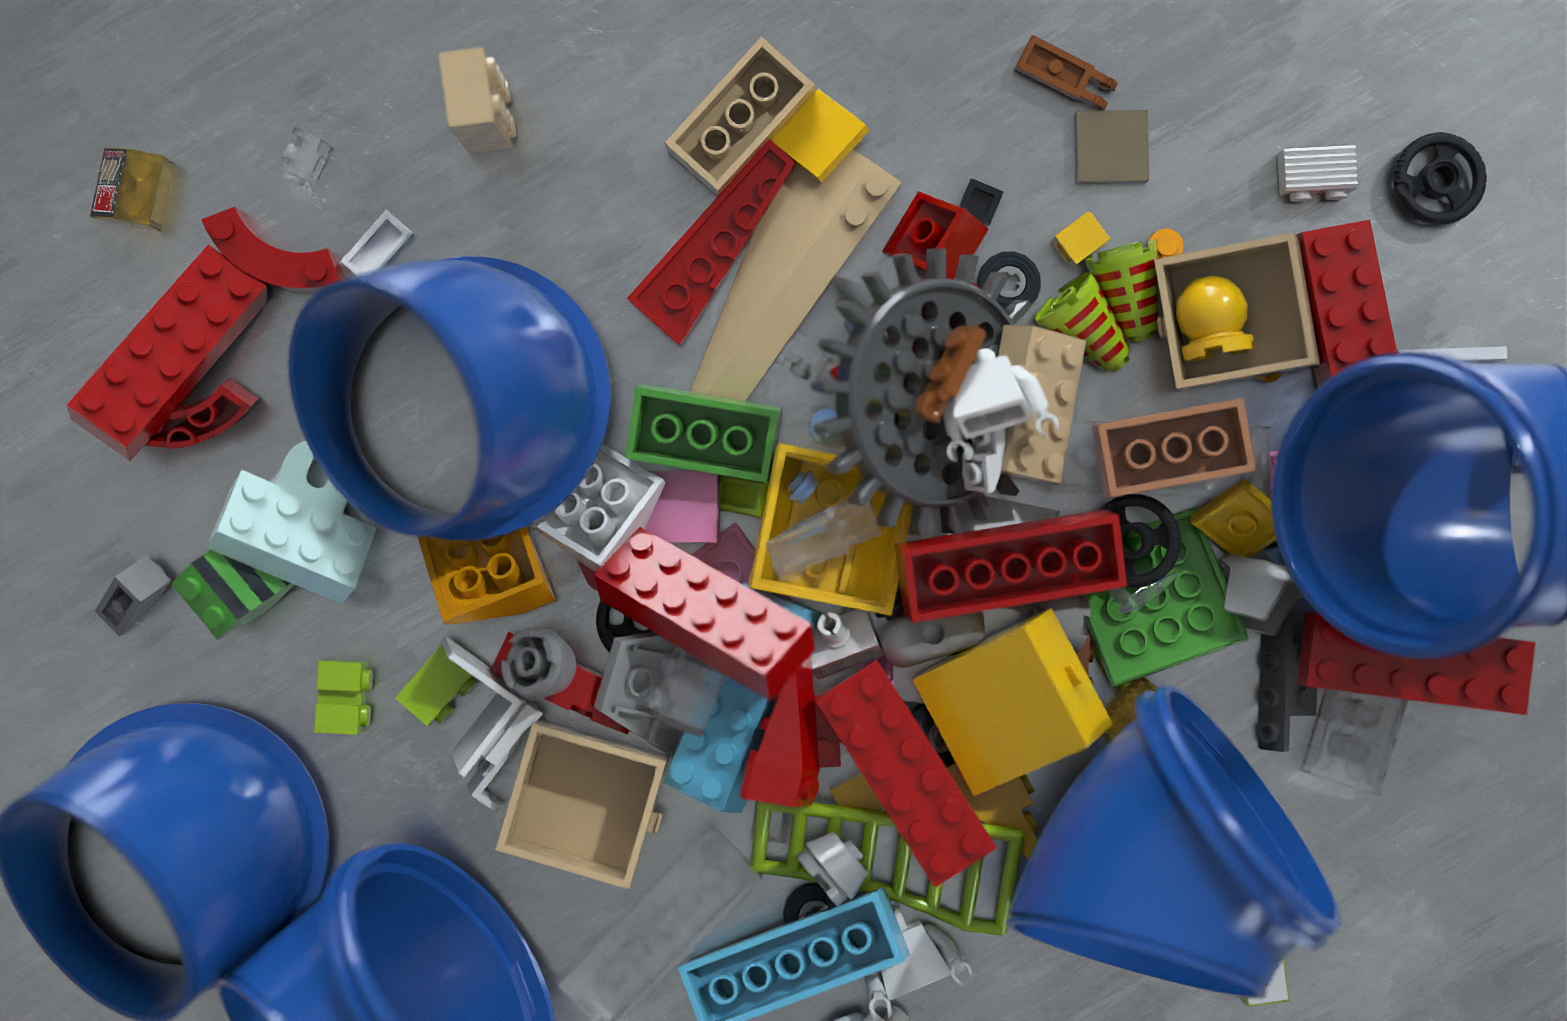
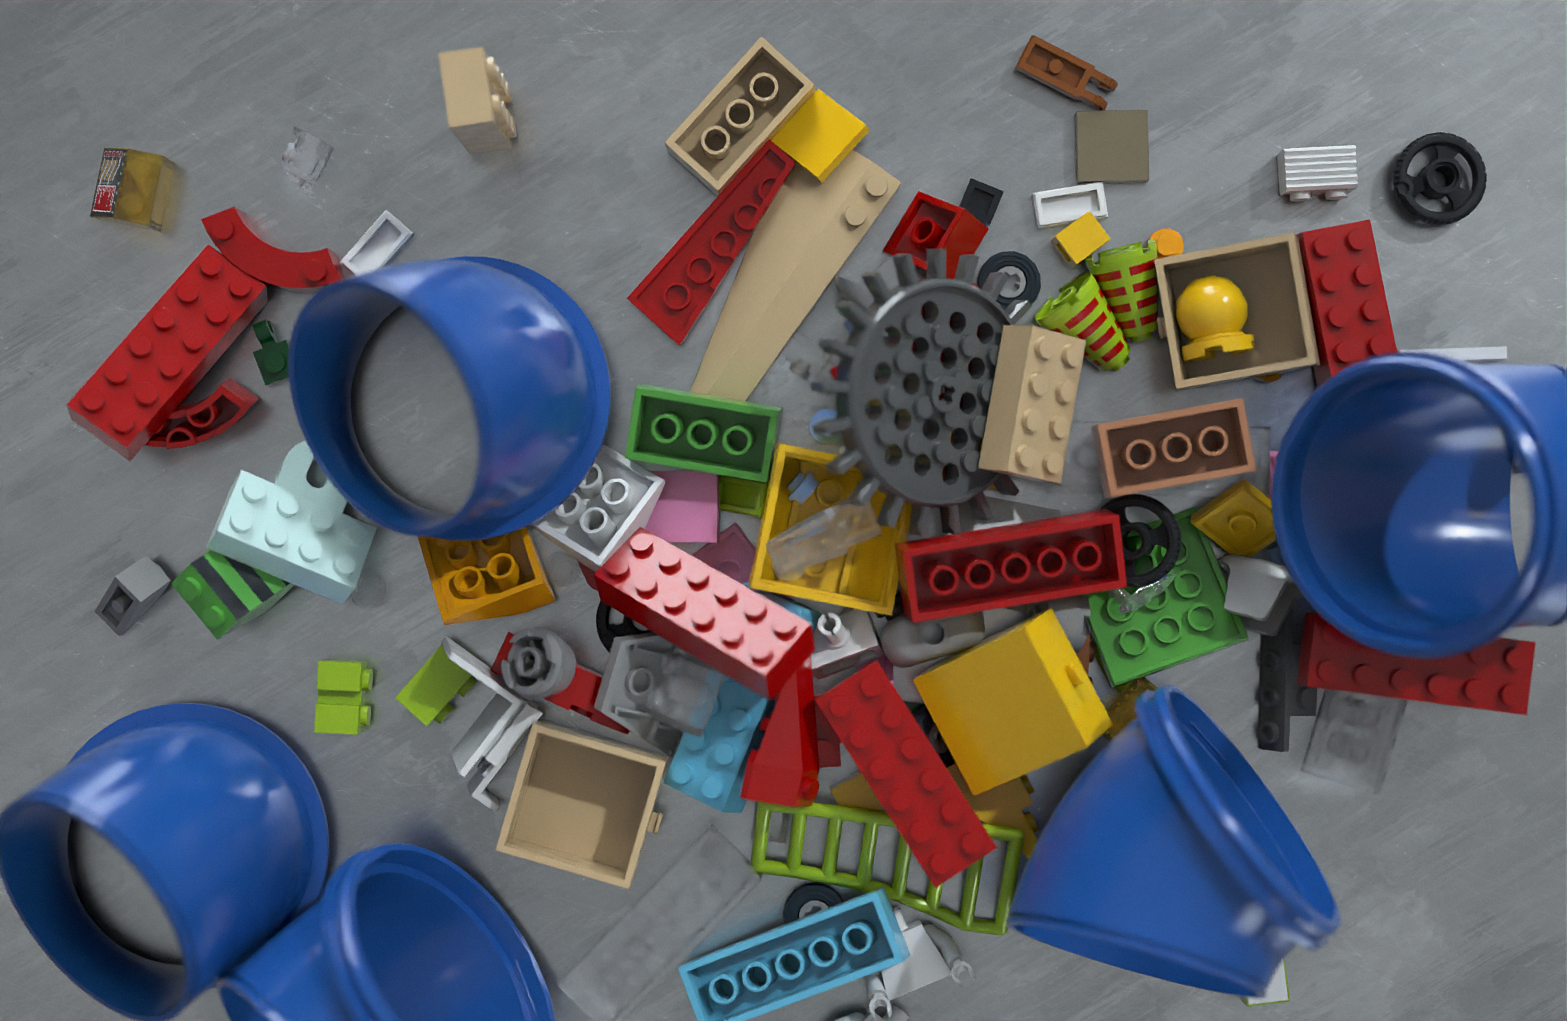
light grey cone [798,832,868,906] -> none
dark orange hinge [914,325,986,423] -> none
white torso [943,349,1060,462] -> none
white slope [962,428,1005,493] -> none
none -> dark green plate [252,319,290,386]
none -> white tile [1031,182,1108,230]

